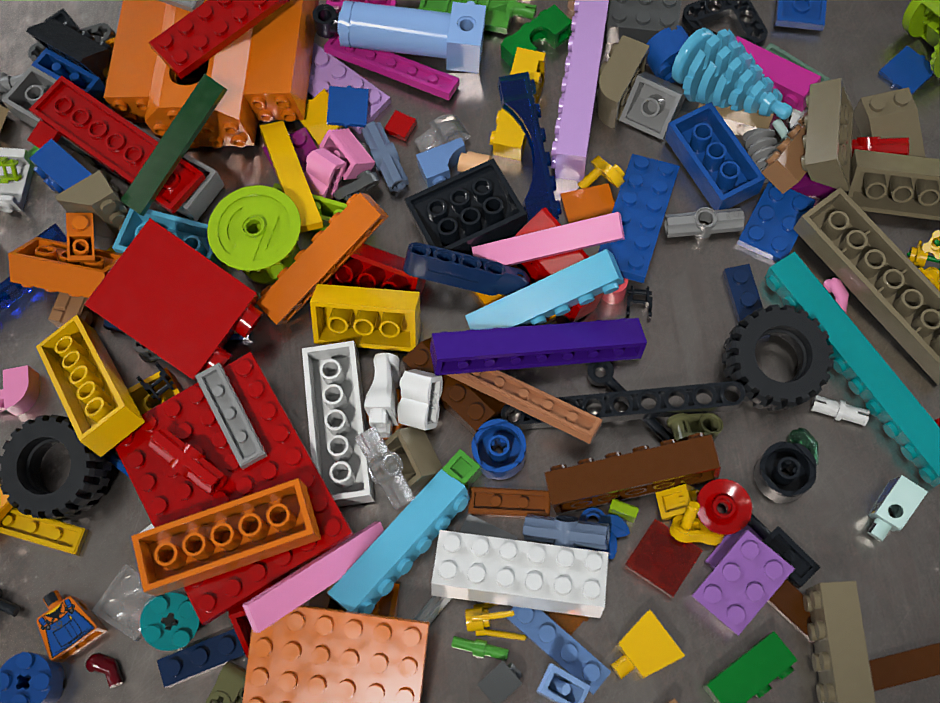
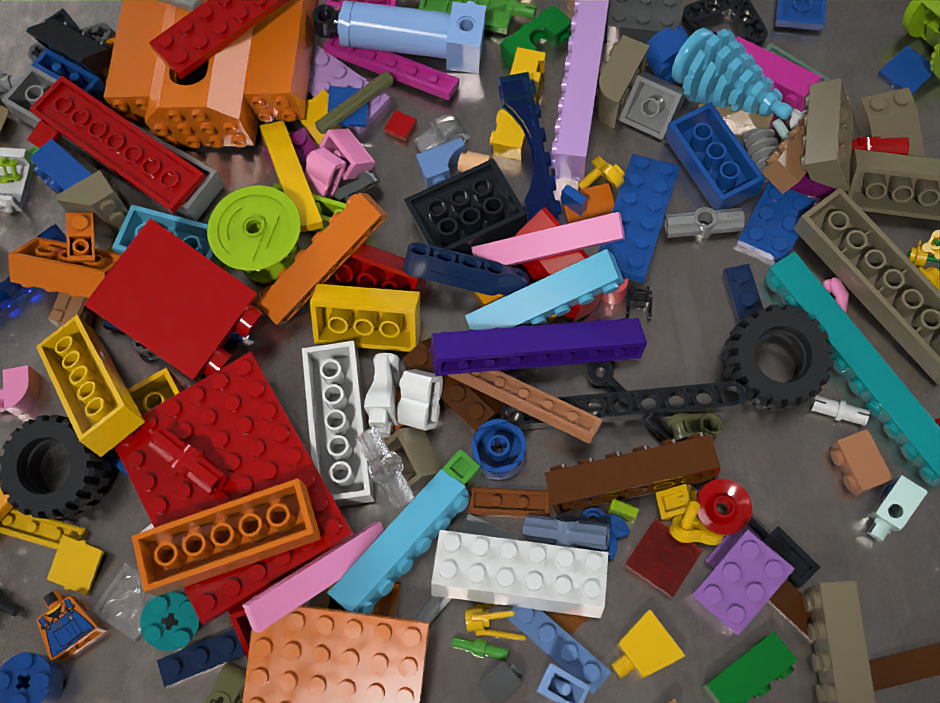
dark red arm [85,653,123,688] -> none
dark green tile [120,74,227,216] -> none
black piece [136,362,174,401] -> none
light grey tile [195,363,268,469] -> none
sand blue piece [362,121,409,192] -> none
black brick [753,441,817,504] -> none
clear green arm [790,428,819,465] -> none
none -> yellow piece [47,534,105,596]
none -> olive axle [315,71,393,134]
none -> blue tile [561,185,587,216]
none -> nougat brick [830,429,894,497]

